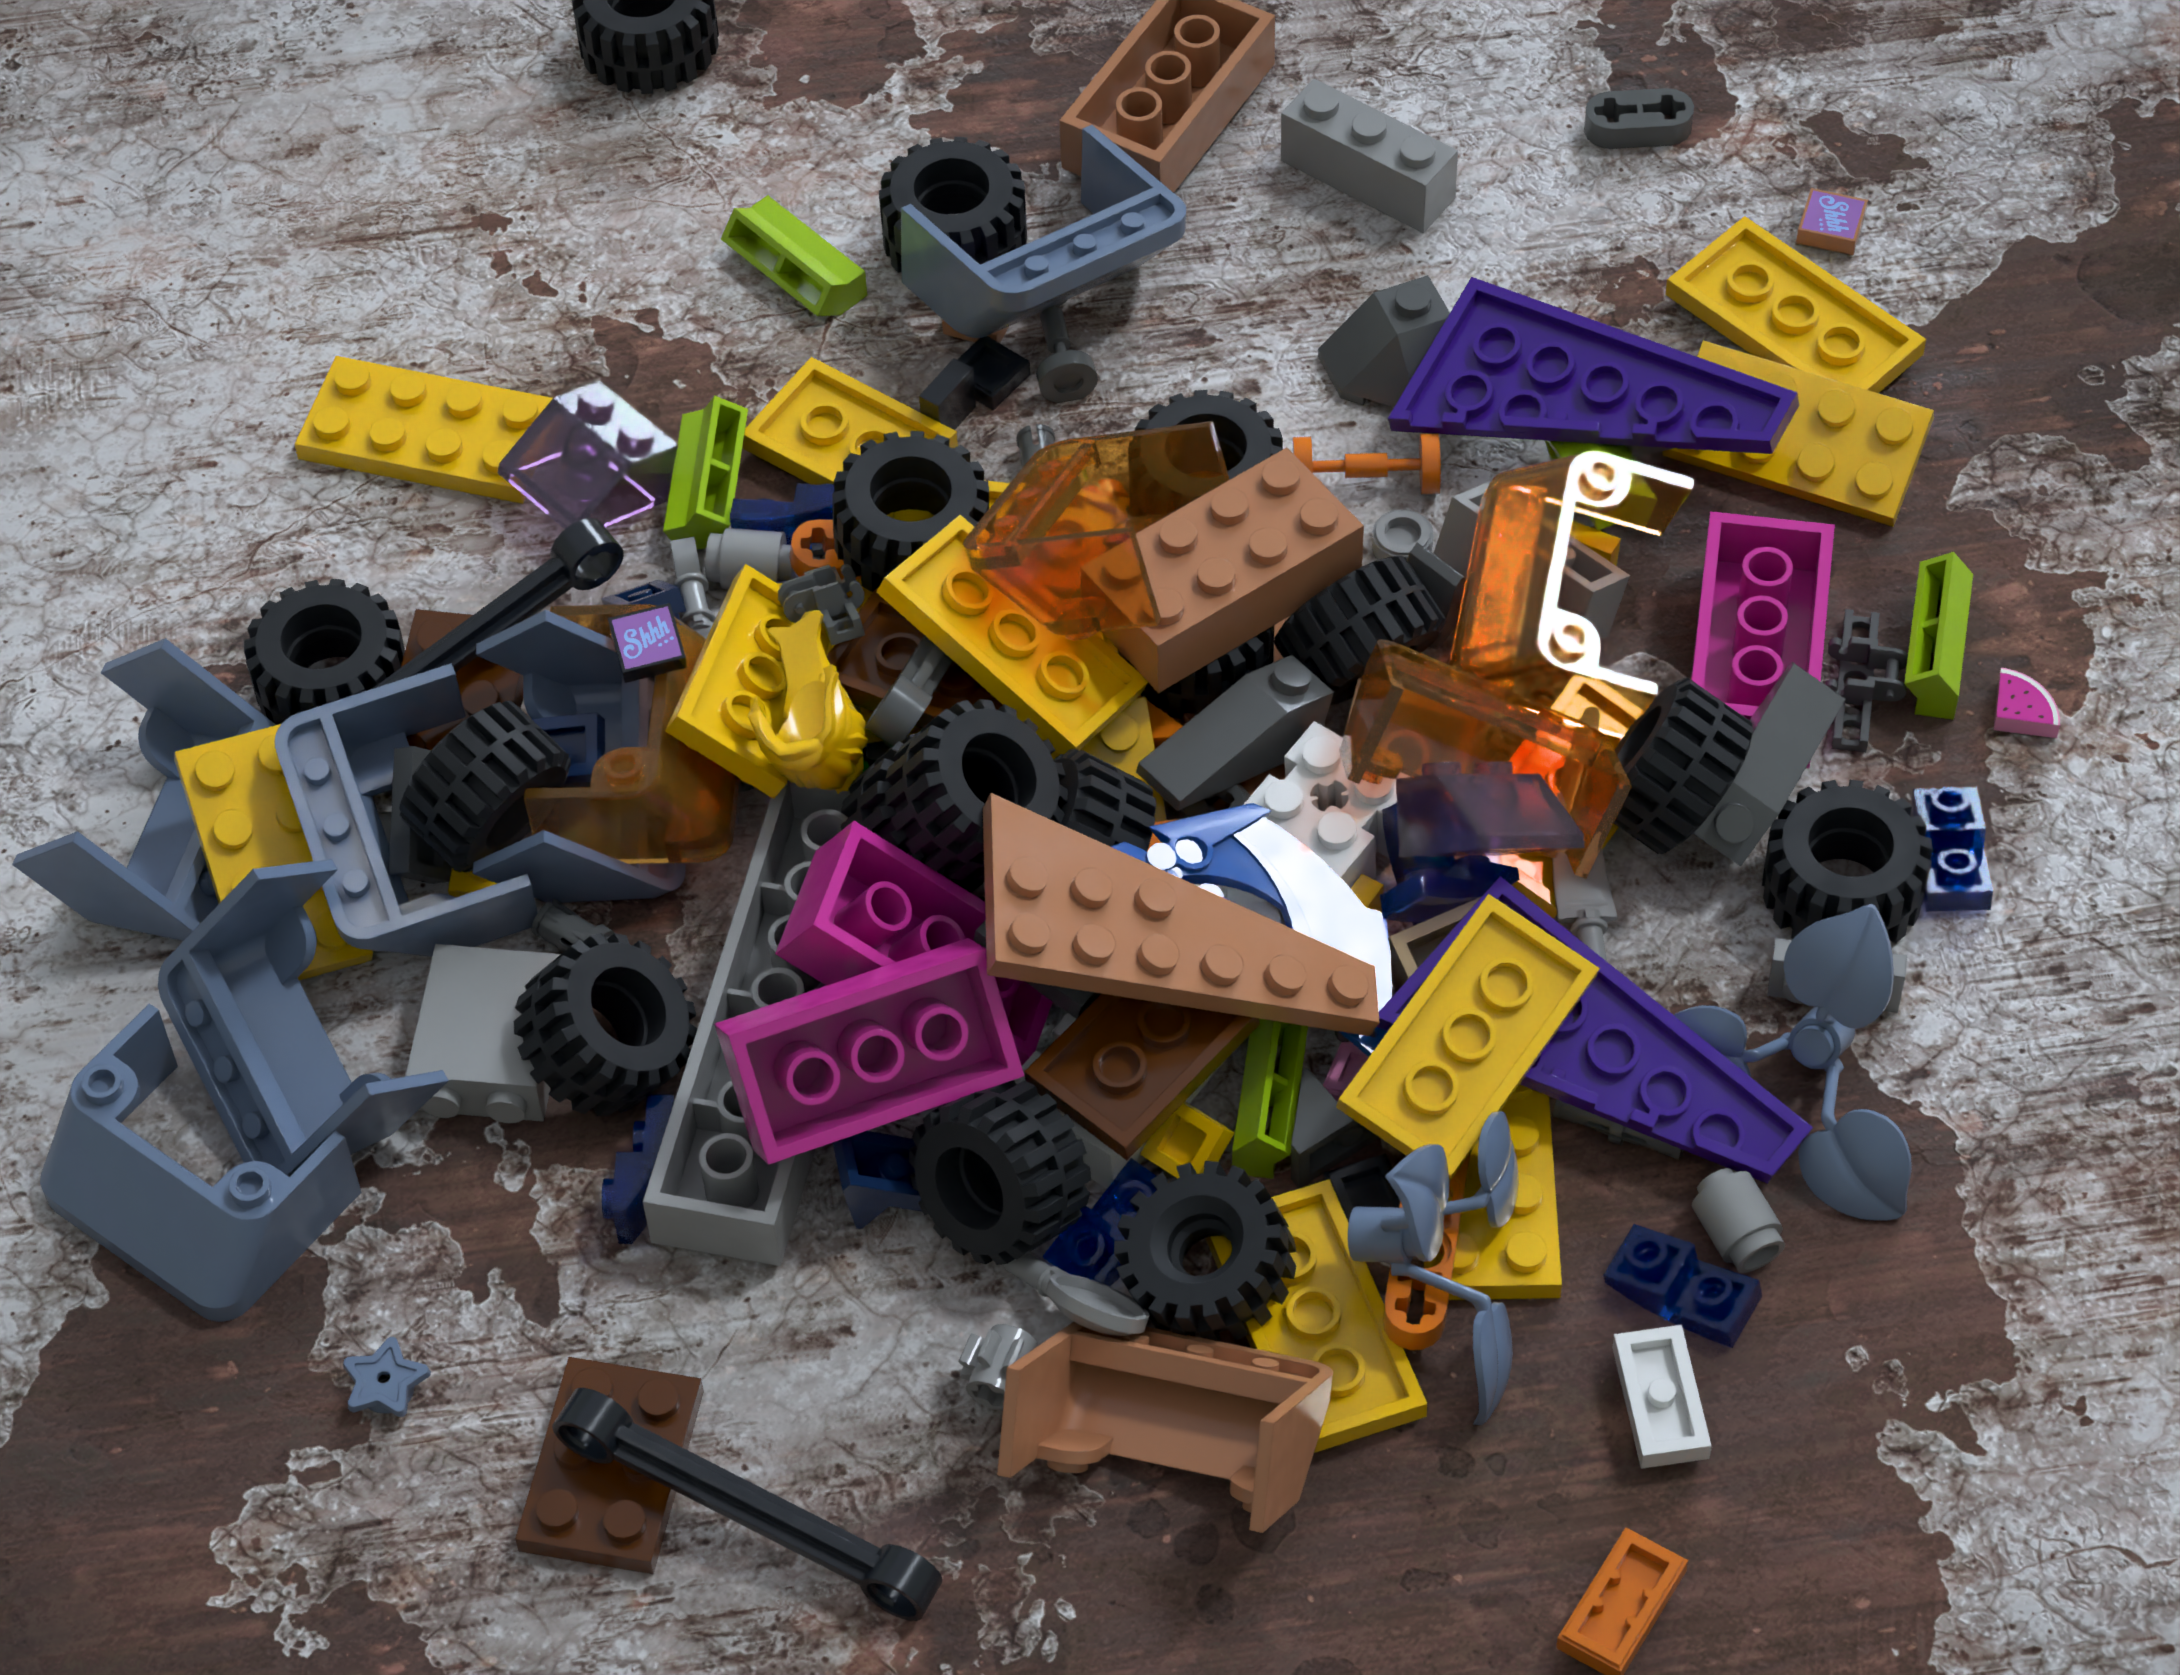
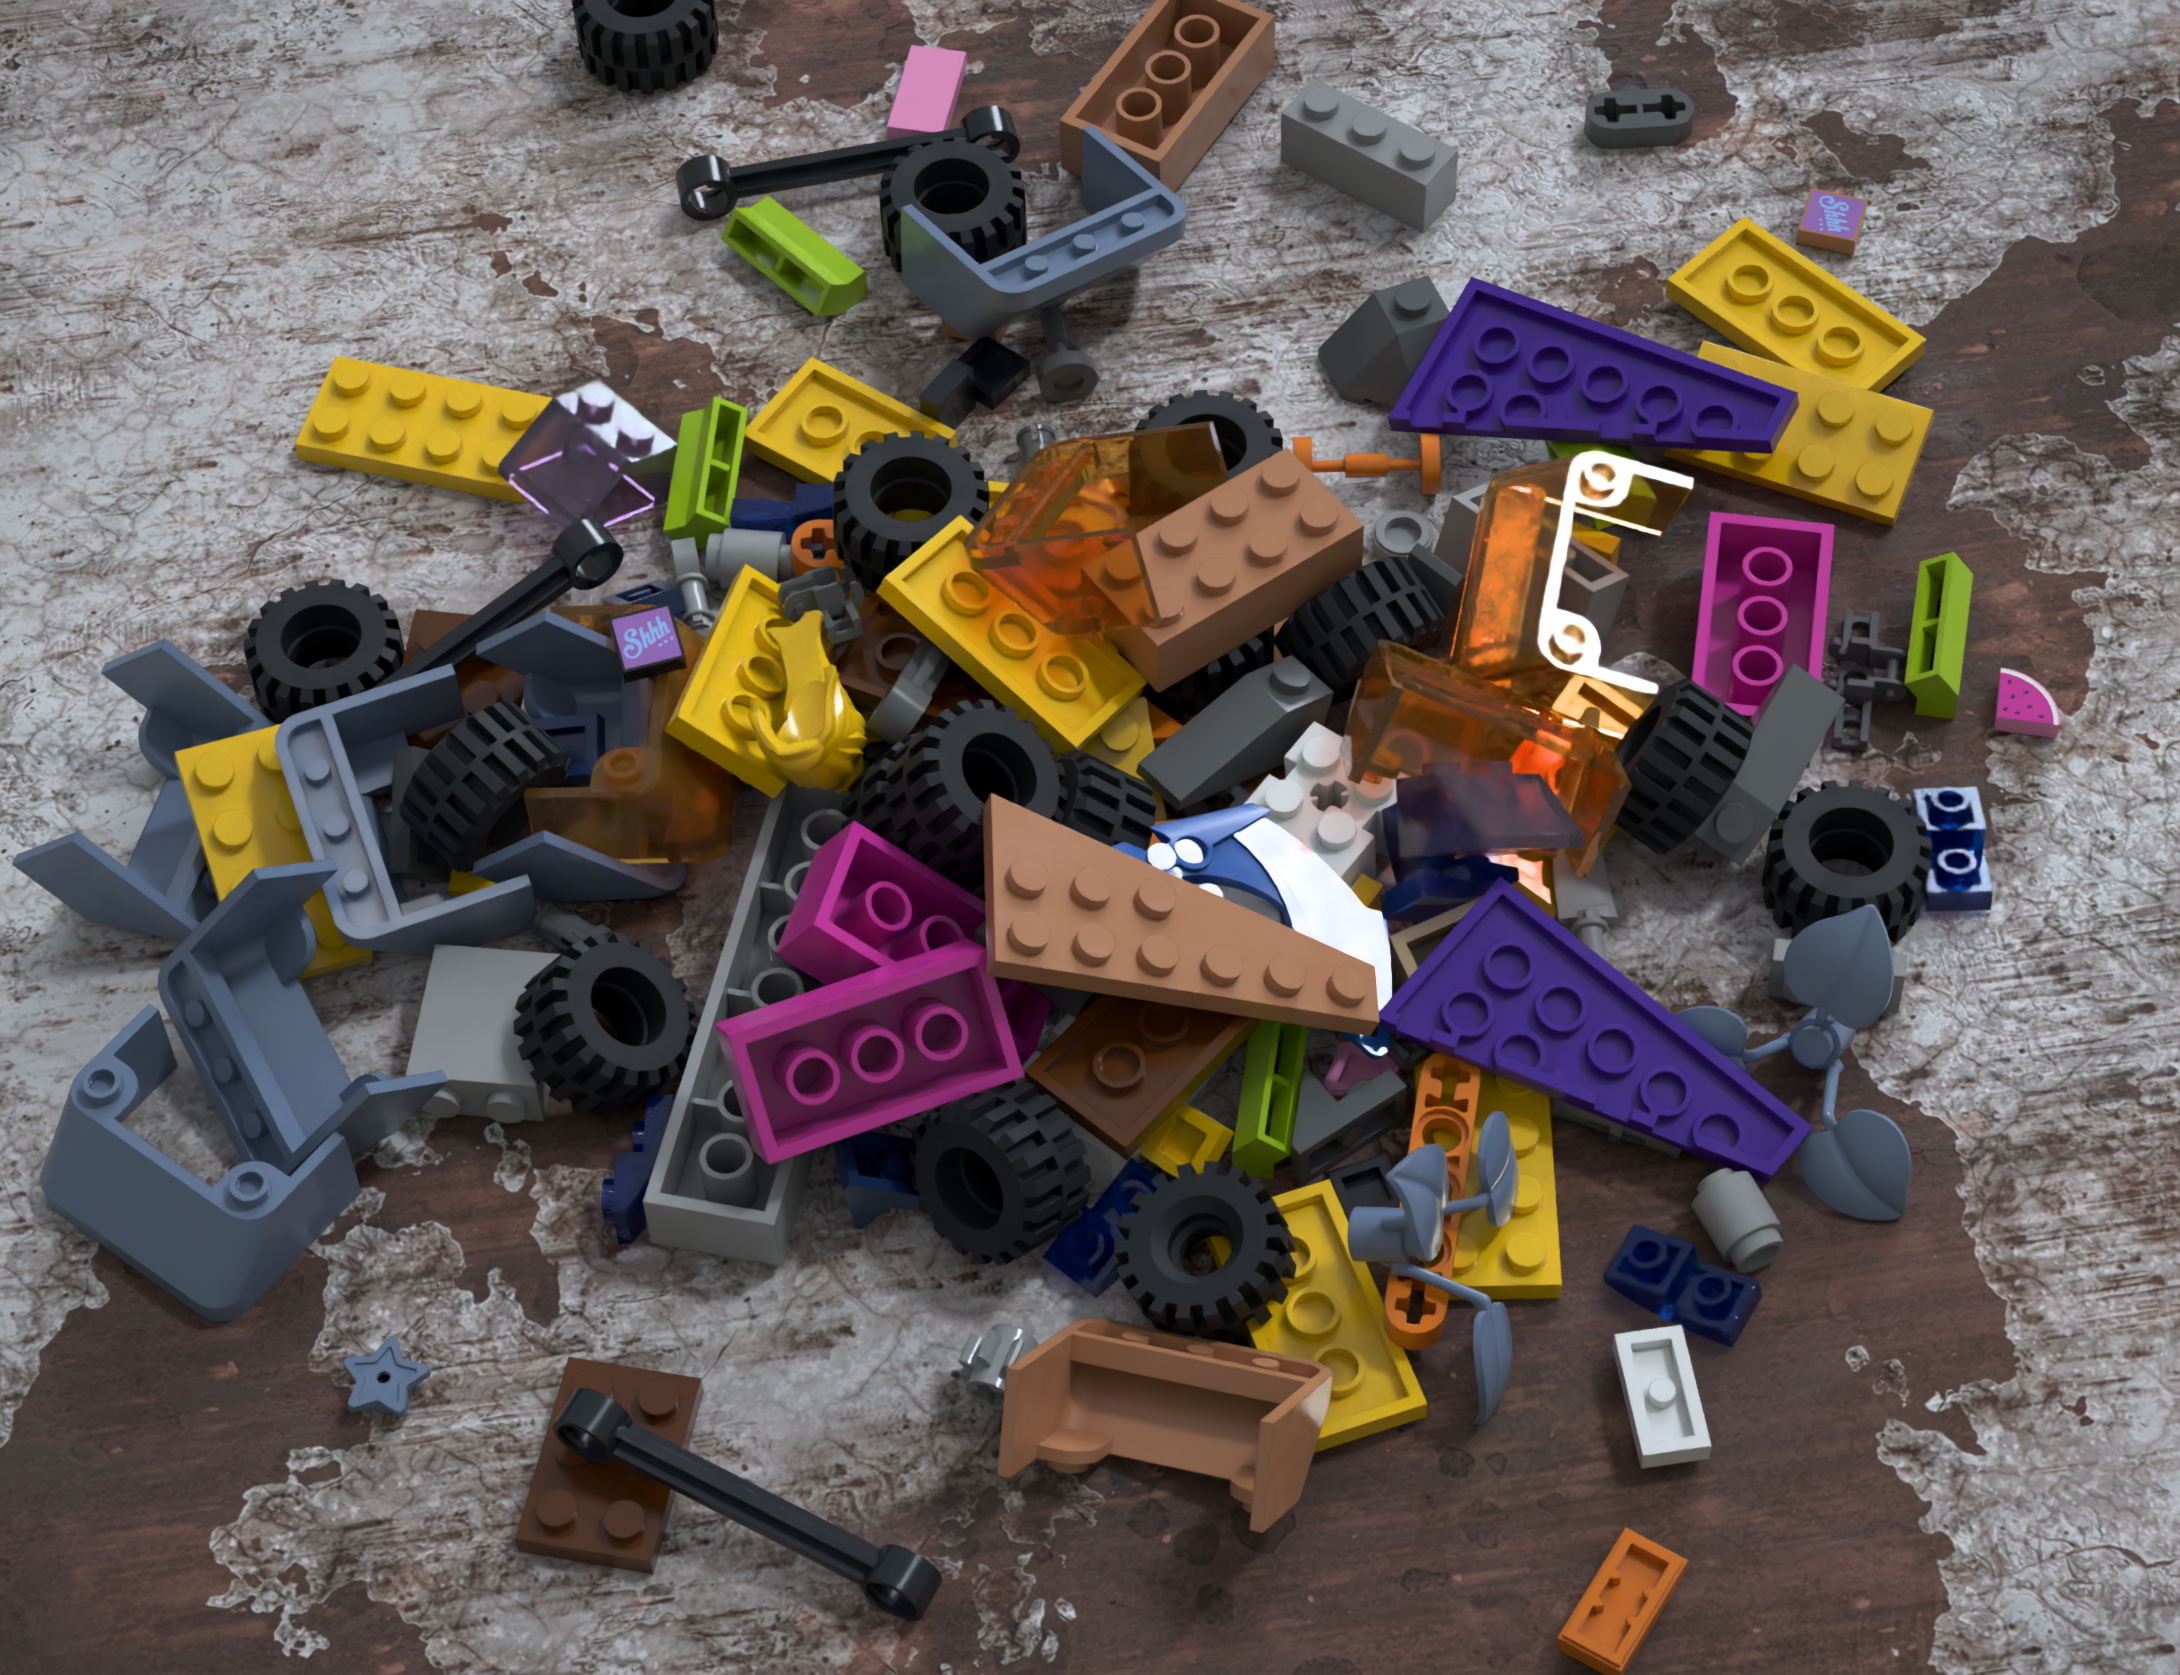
light grey piece [1003,1253,1150,1336] -> none
yellow plate [1336,894,1600,1182] -> none
none -> black piece [675,106,1020,221]
none -> bright pink tile [887,45,967,140]

